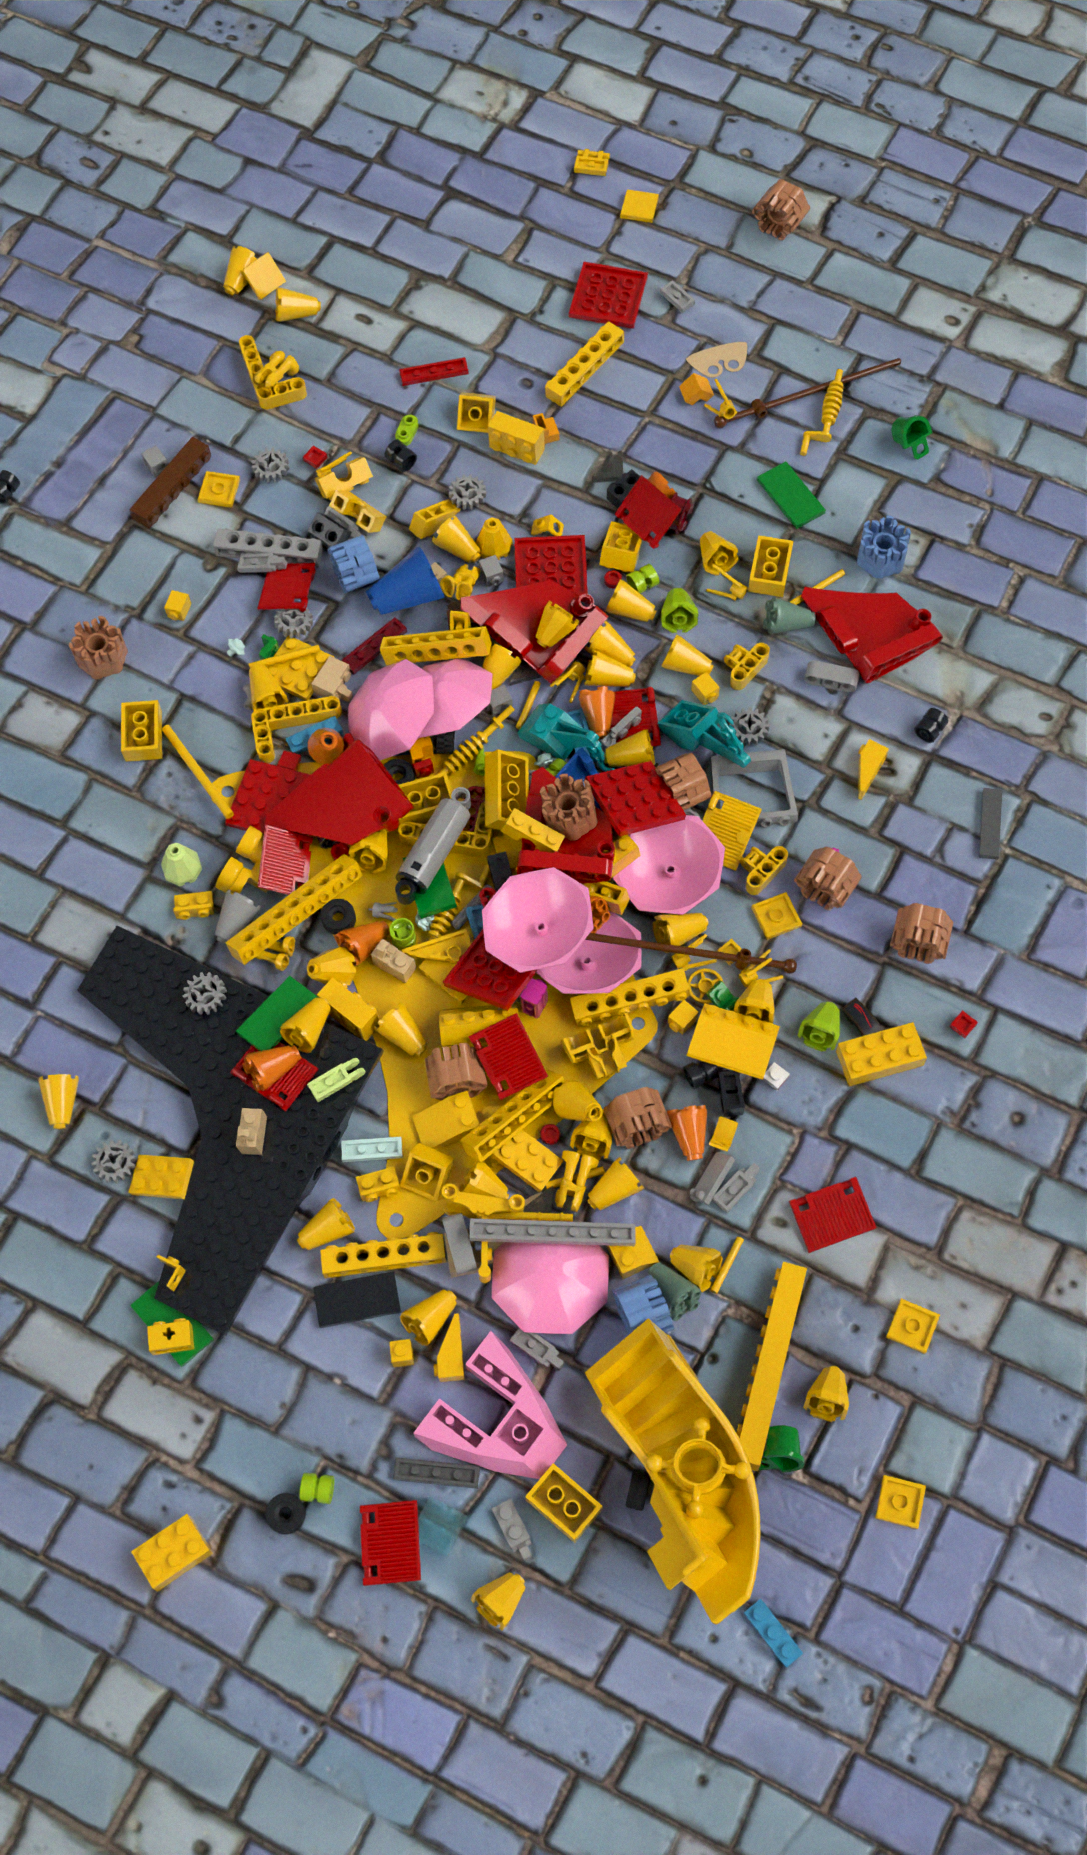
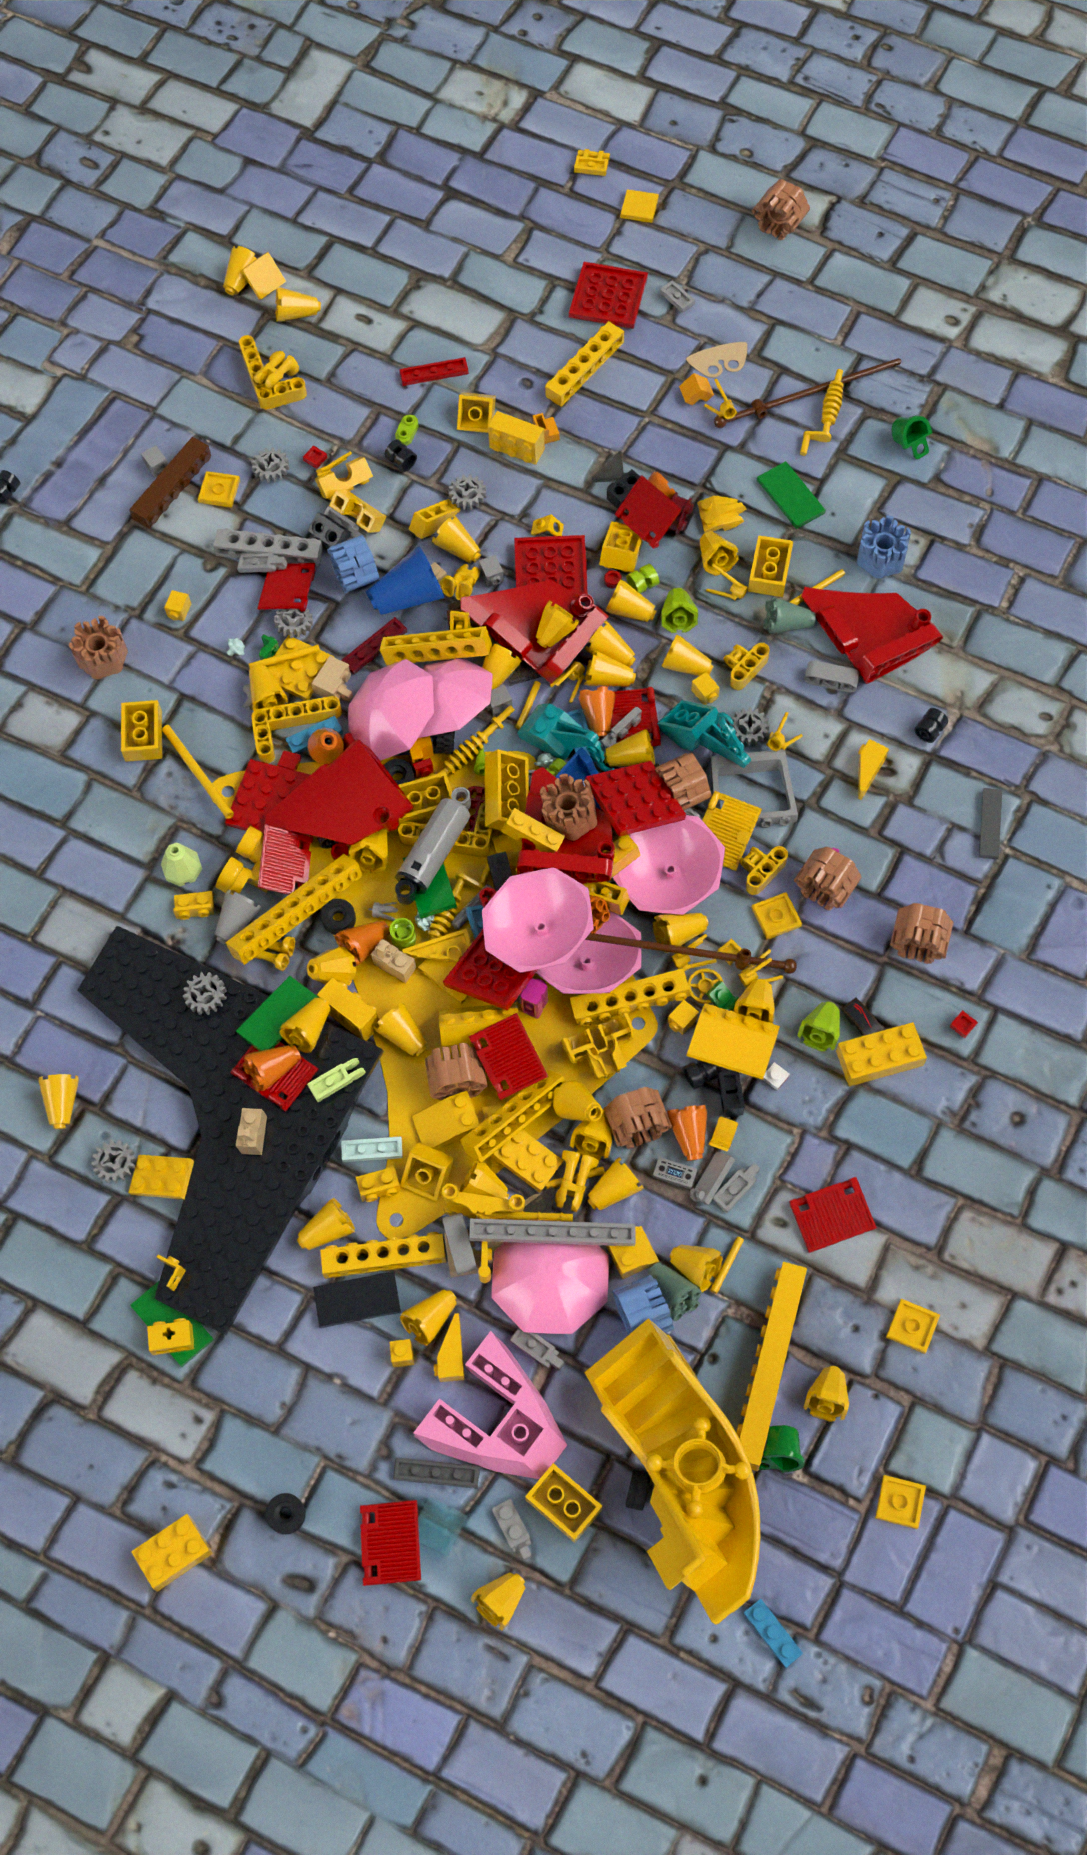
lime wheel [300,1472,335,1504] -> none
yellow cone [475,517,513,560] -> none
red tile [540,1124,560,1145] -> none
none -> light grey tile [653,1157,697,1189]
none -> yellow plate [697,496,747,533]
none -> yellow plant [766,712,803,751]

